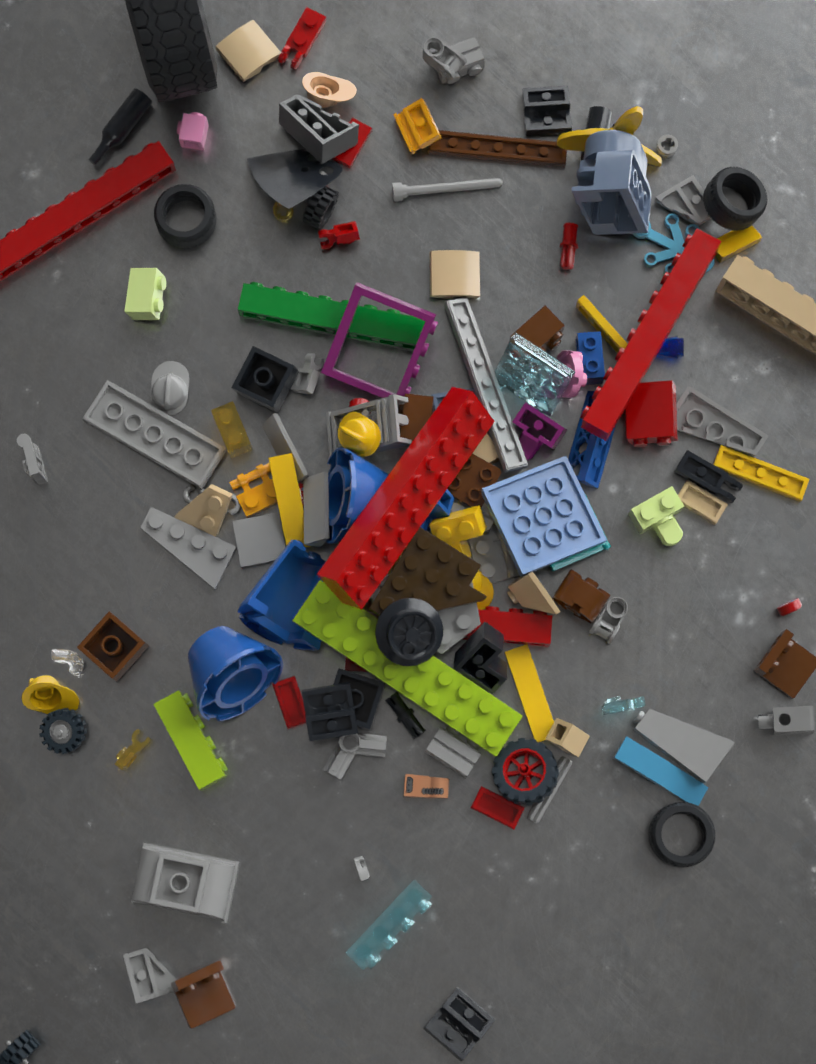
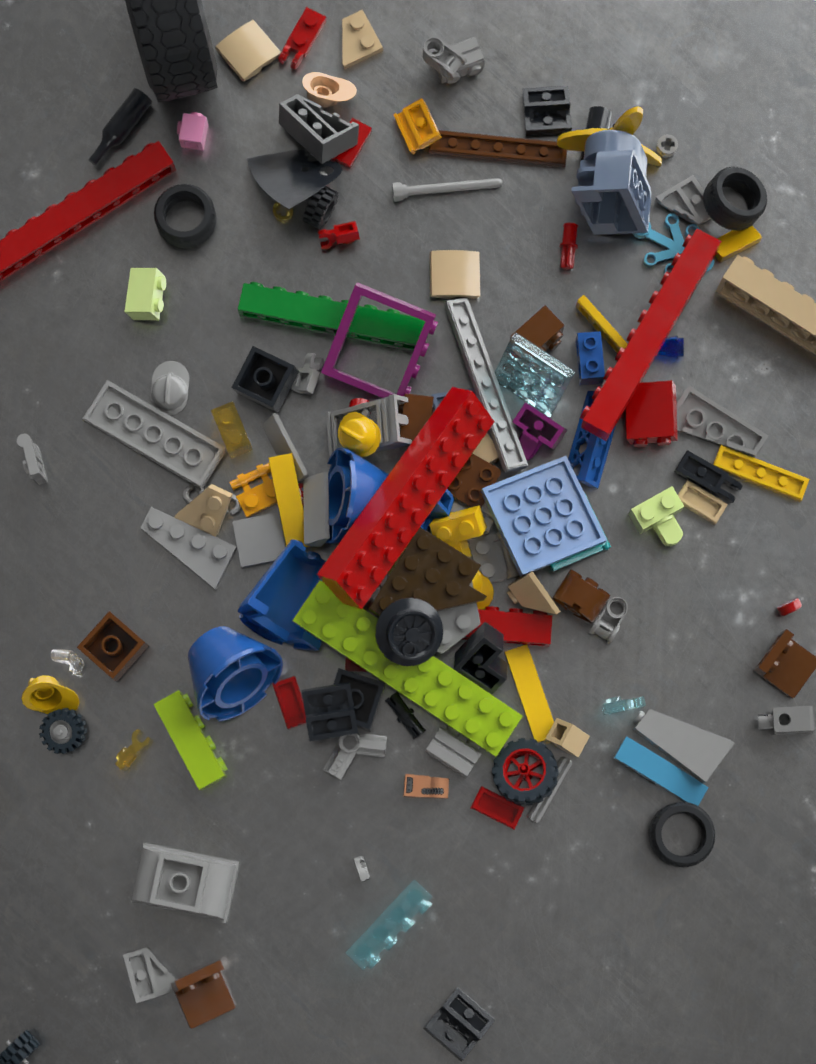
bright pink plate [553,350,587,398] -> none
none -> tan wing [342,10,383,70]

